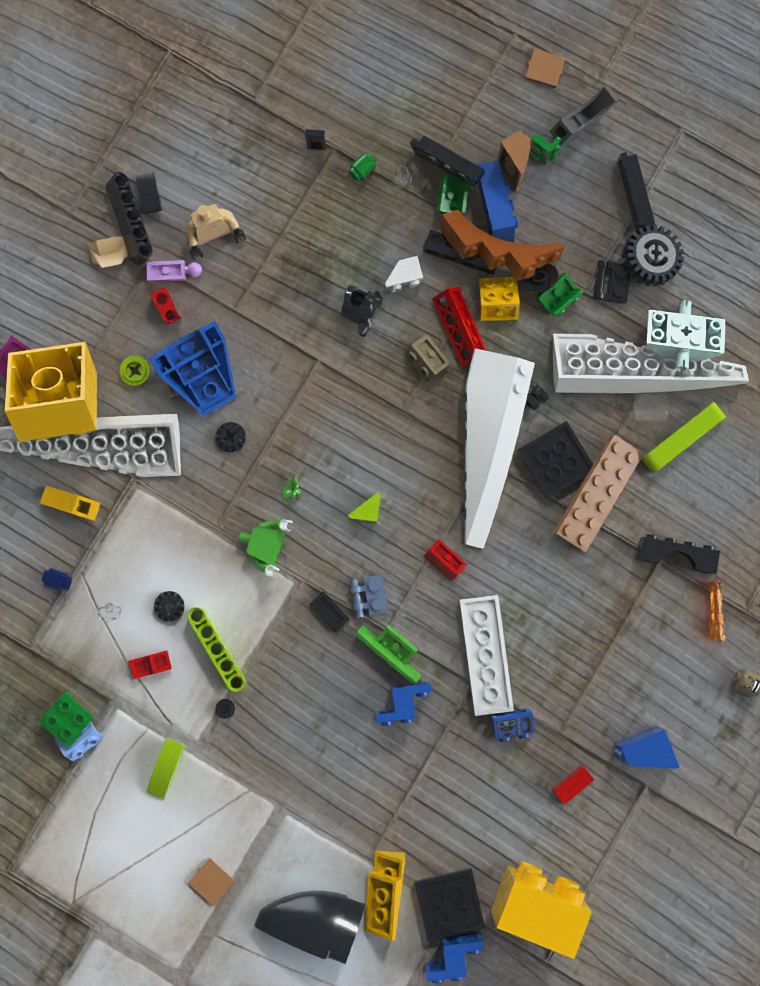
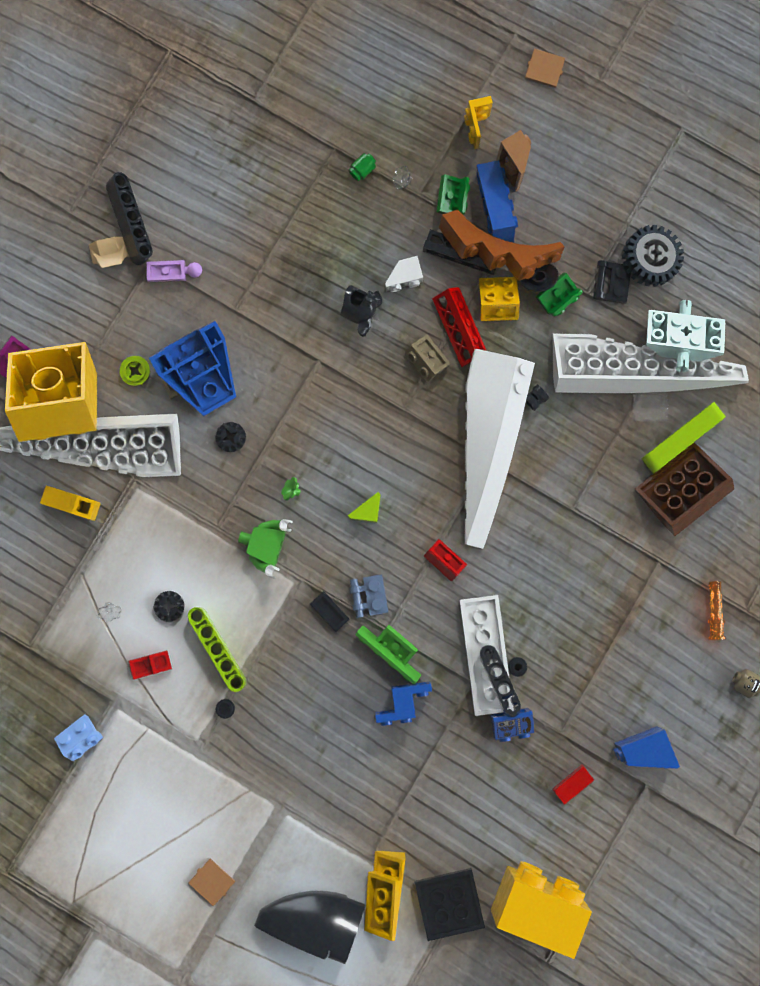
green bracket [39,690,94,747] -> none
clear blue brick [41,568,72,592] -> none
black slope [136,172,162,215] -> none
lime slope [146,737,186,799] -> none
red leg [150,286,181,325] -> none
tan torso [185,204,246,261] -> none
black tile [305,129,327,150] -> none
black fence [410,136,485,187] -> none
blue bracket [425,932,484,983] -> none
black plate [517,421,593,499] -> none
green bracket [529,134,561,165] -> none
dark grey arch [549,85,619,146] -> none
medium nougat plate [553,434,643,553] -> none
black fence [617,152,655,231] -> none
black arch [637,534,720,574] -> none
none -> yellow bracket [464,96,493,149]
none -> black beam [480,645,521,717]
none -> black plate [508,657,527,677]
none -> reddish brown slope [635,442,734,536]

